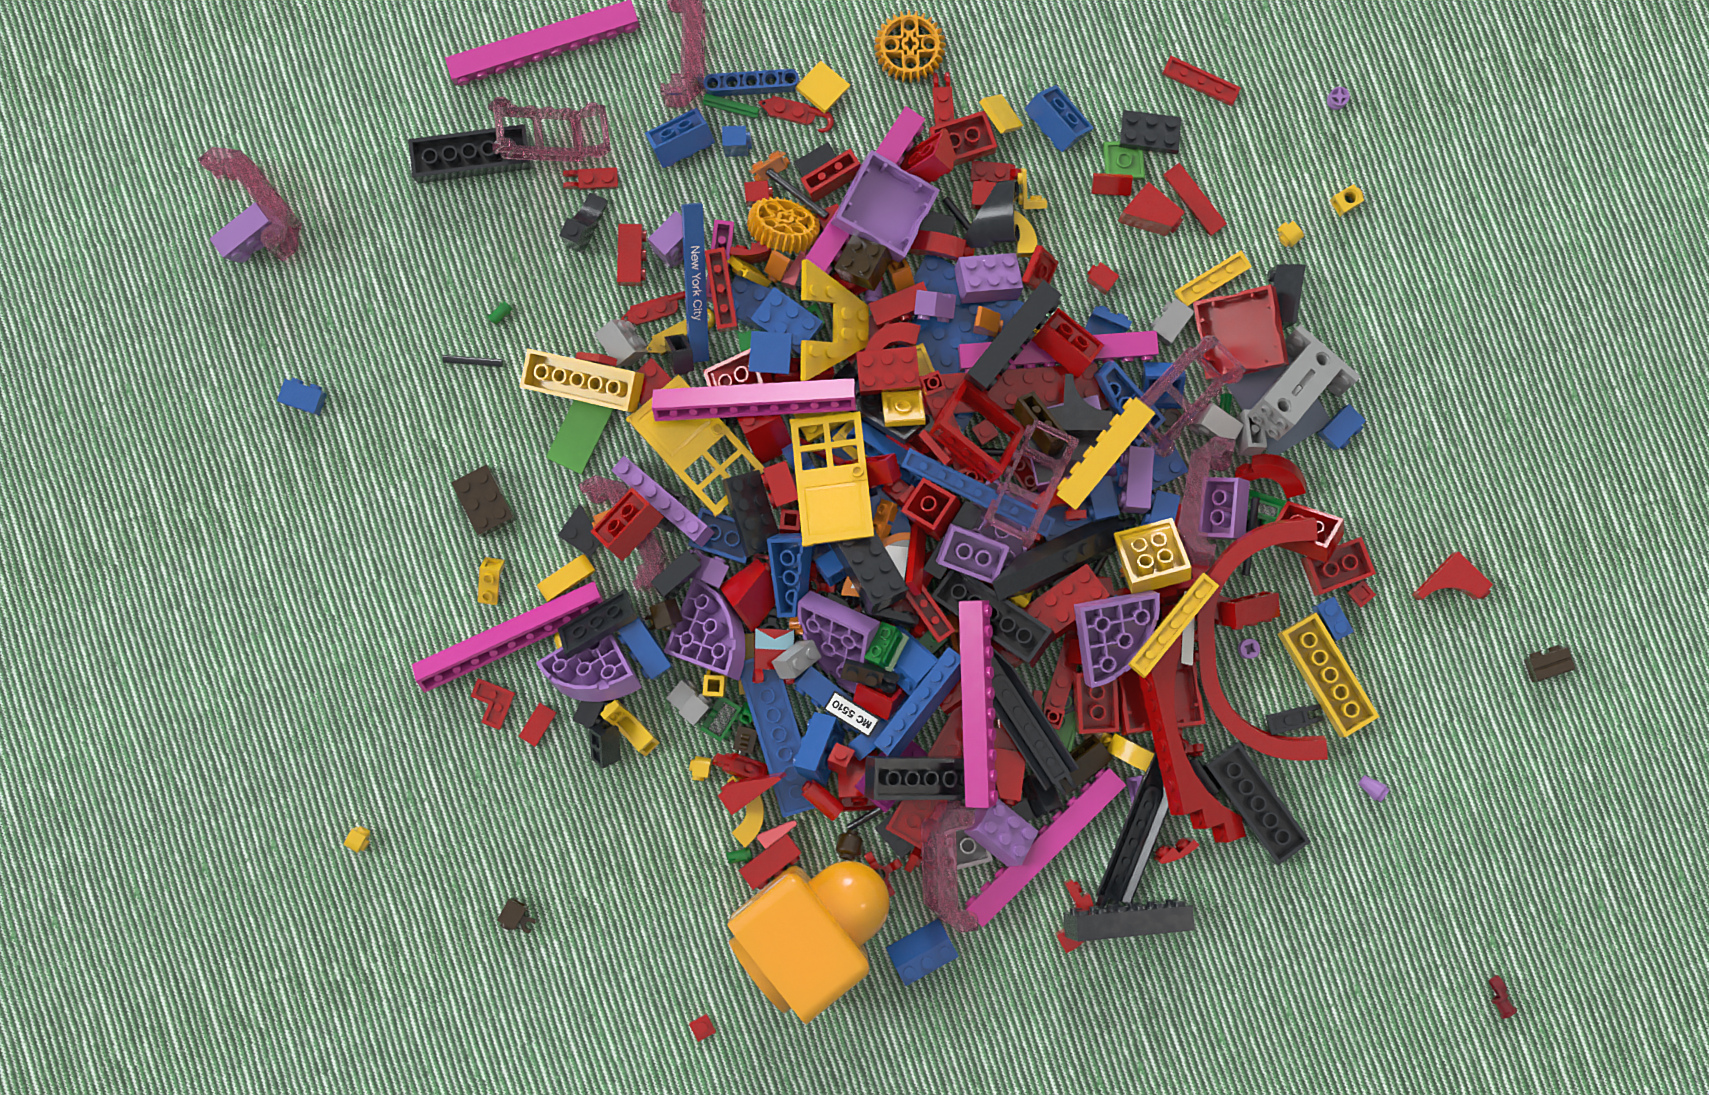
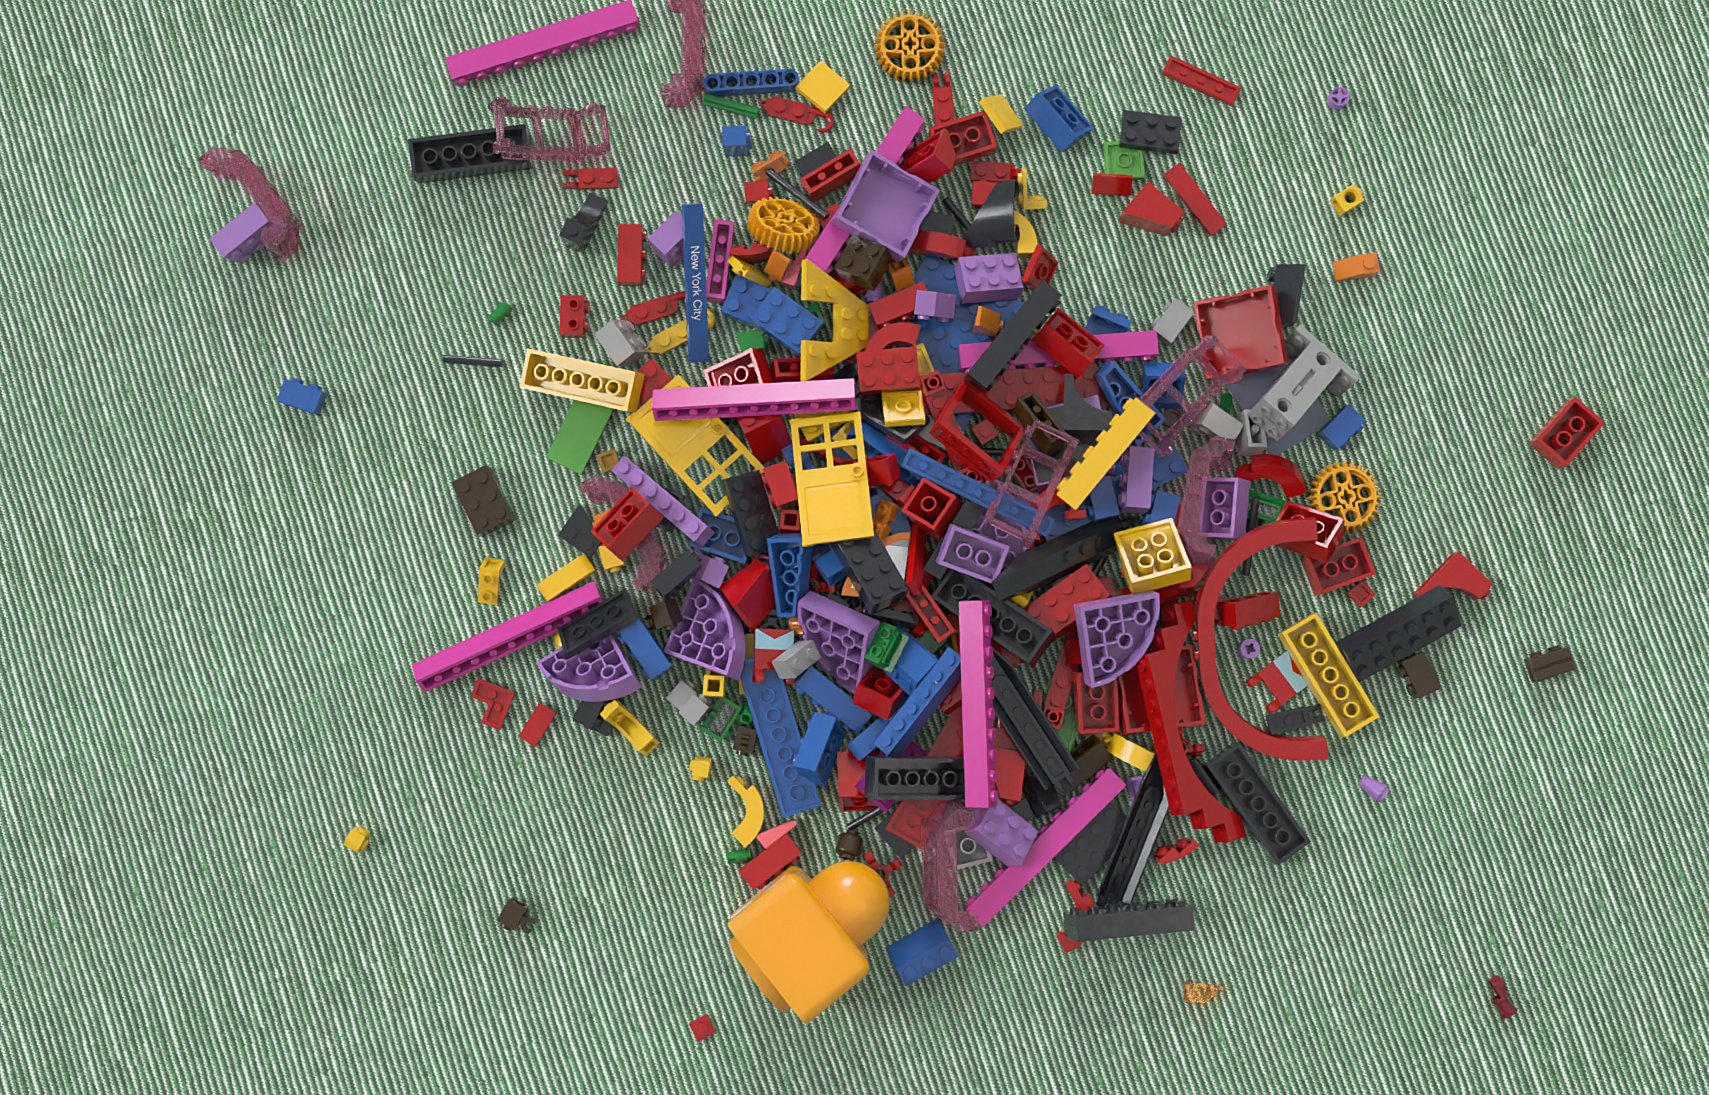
red tile [575,352,617,366] -> none
black hinge [589,721,621,769] -> none
blue slope [645,107,715,168] -> none
black brick [664,333,694,375] -> none
red brick [705,247,739,333] -> none
red hinge [712,752,768,779] -> none
red slope [717,772,786,815] -> none
blue tile [749,331,792,375] -> none
red brick [801,779,845,821] -> none
sticker [823,691,880,738] -> none
red brick [828,743,855,777] -> none
black hinge [841,658,900,693] -> none
red plate [904,846,923,873] -> none
red plate [919,430,955,467] -> none
red brick [1087,262,1119,295] -> none
yellow plate [1128,573,1219,678] -> none
yellow plate [1174,250,1252,306] -> none
white sticker [1181,591,1195,665] -> none
yellow plate [1276,221,1304,247] -> none
blue brick [1312,596,1354,641] -> none
none -> red brick [559,295,590,338]
none -> pearl gold plate [596,448,619,474]
none -> yellow brick [598,545,626,573]
none -> black plate [1054,801,1127,886]
none -> clear orange slope [1183,981,1225,1005]
none -> red flag [1246,651,1308,713]
none -> light orange gear [1307,461,1382,534]
none -> orange slope [1332,253,1380,282]
none -> black brick [1335,585,1462,682]
none -> dark brown brick [1397,652,1441,698]
none -> red brick [1528,396,1605,469]

